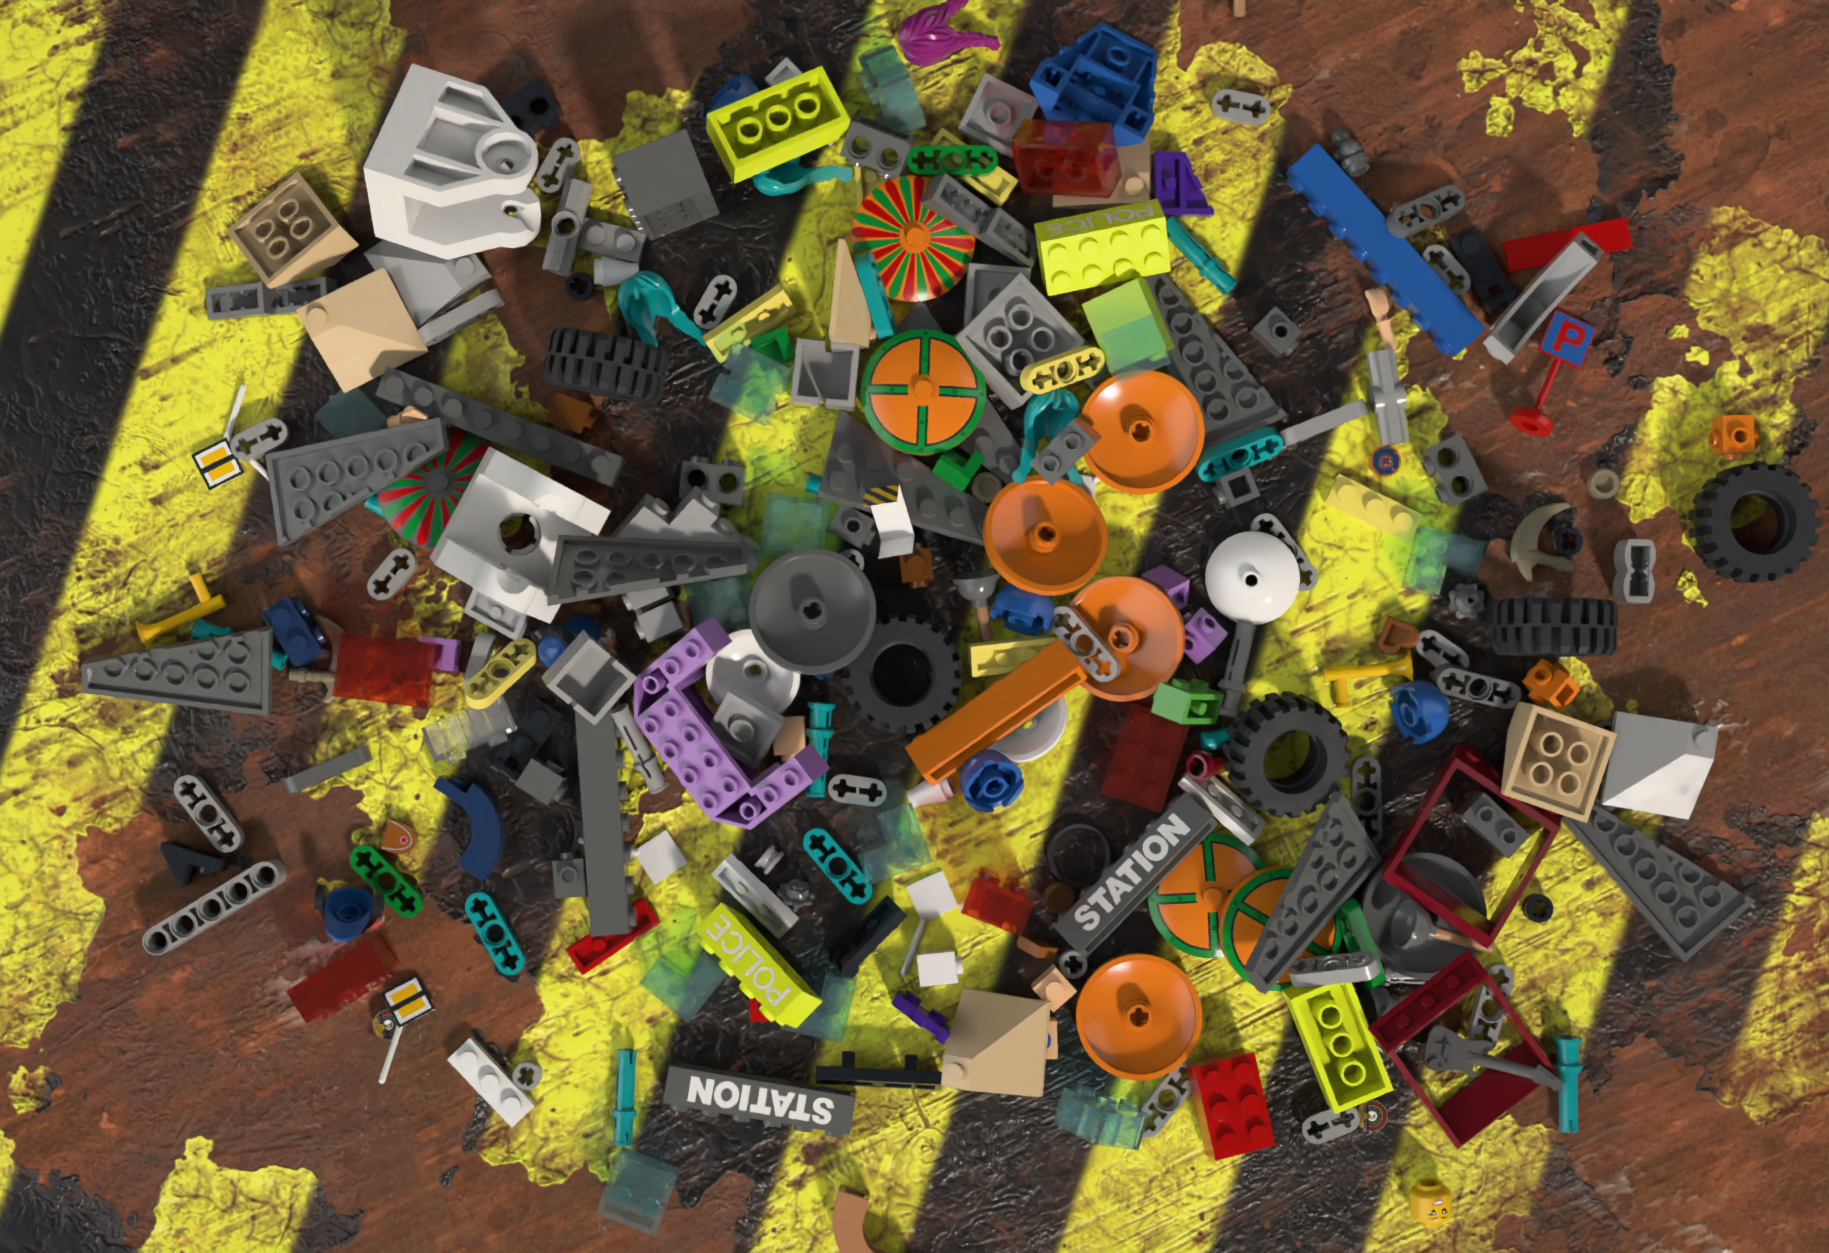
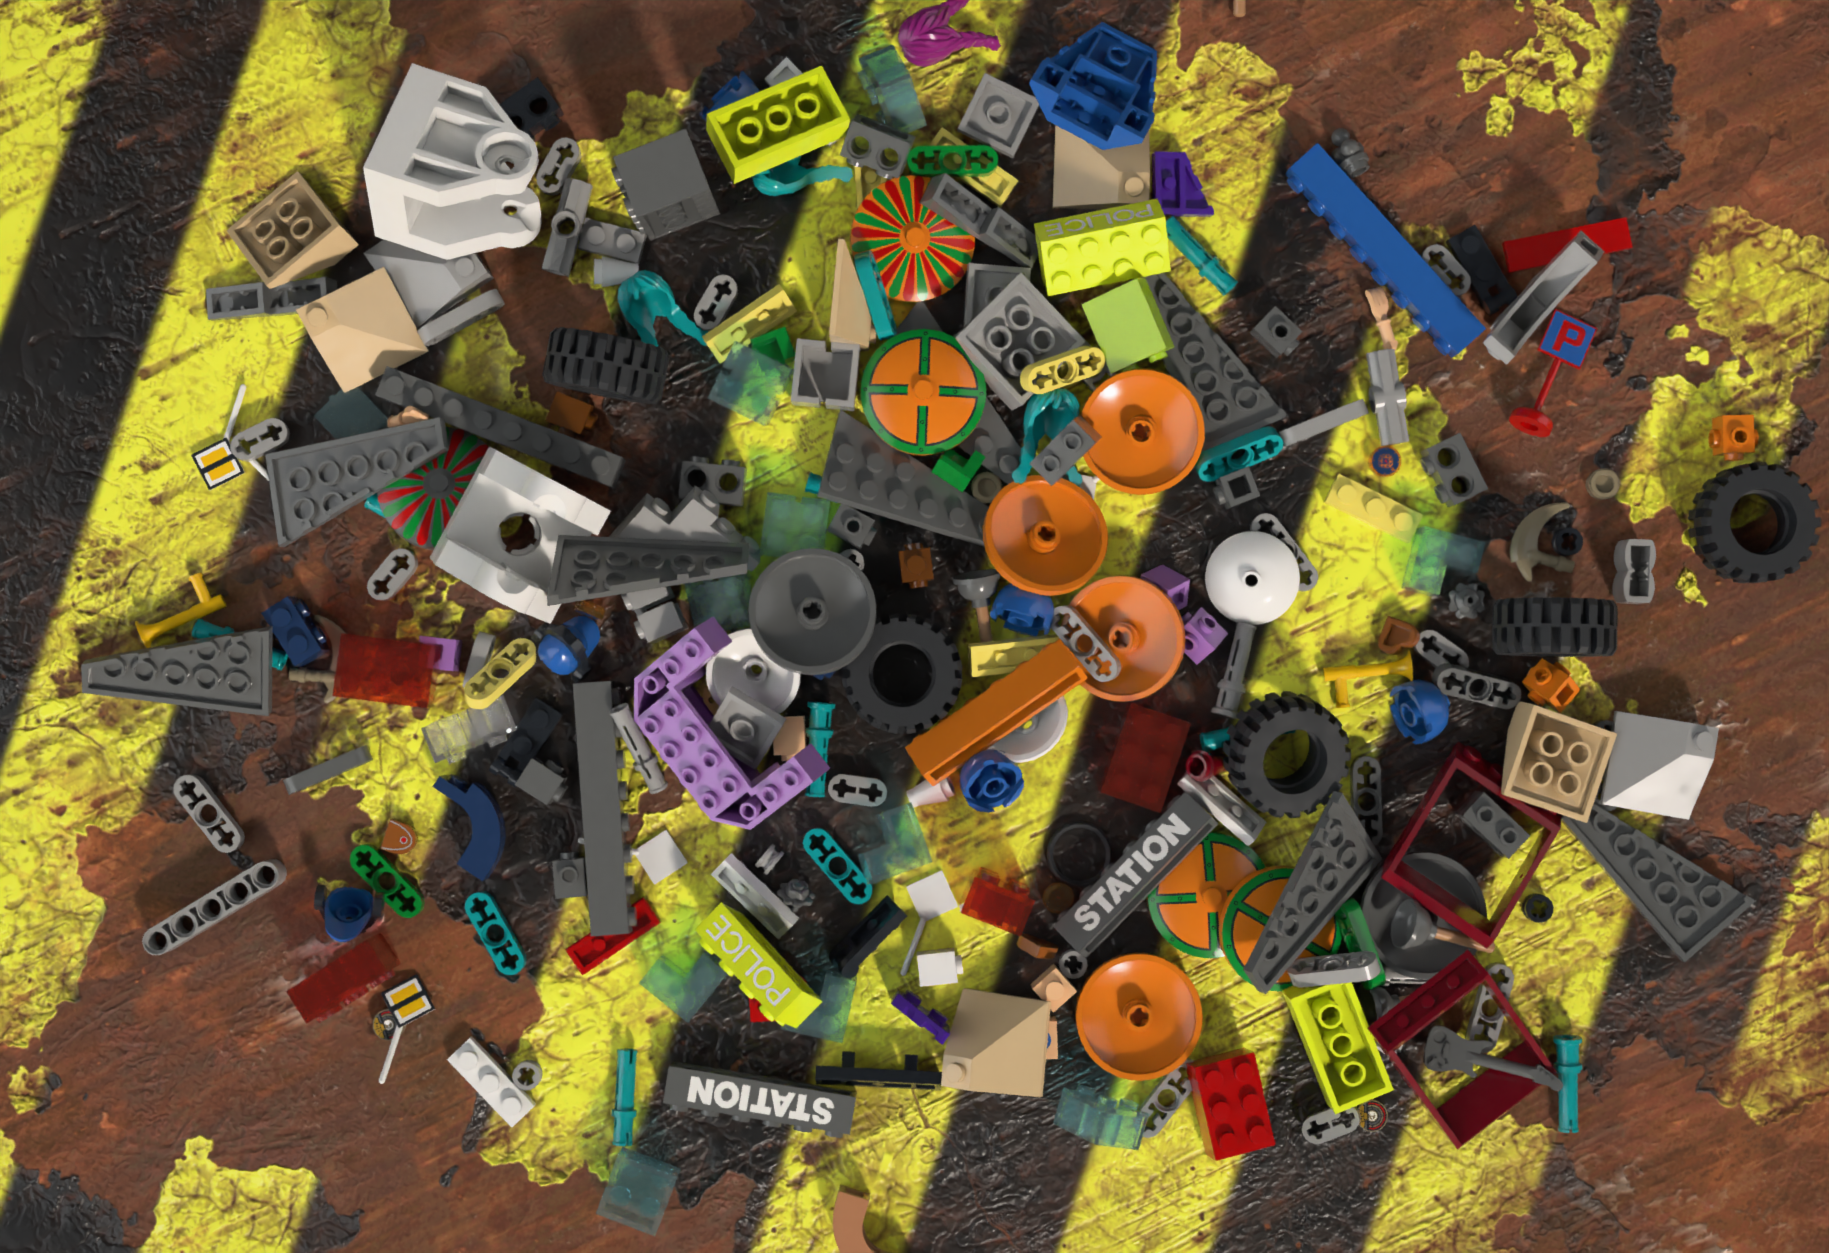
black slope [160,840,231,887] -> none
light grey plate [463,588,531,641] -> none
light grey piece [541,629,637,726] -> none
black bush [565,272,595,302] -> none
white sticker [863,484,915,558] -> none
clear red brick [1010,119,1122,198] -> none
clear light blue piece [1101,314,1171,383] -> none
bright green brick [1151,678,1224,724] -> none
light grey beam [1211,89,1270,126] -> none
dark grey beam [1386,185,1465,238] -> none
yellow head [1409,1178,1452,1228] -> none

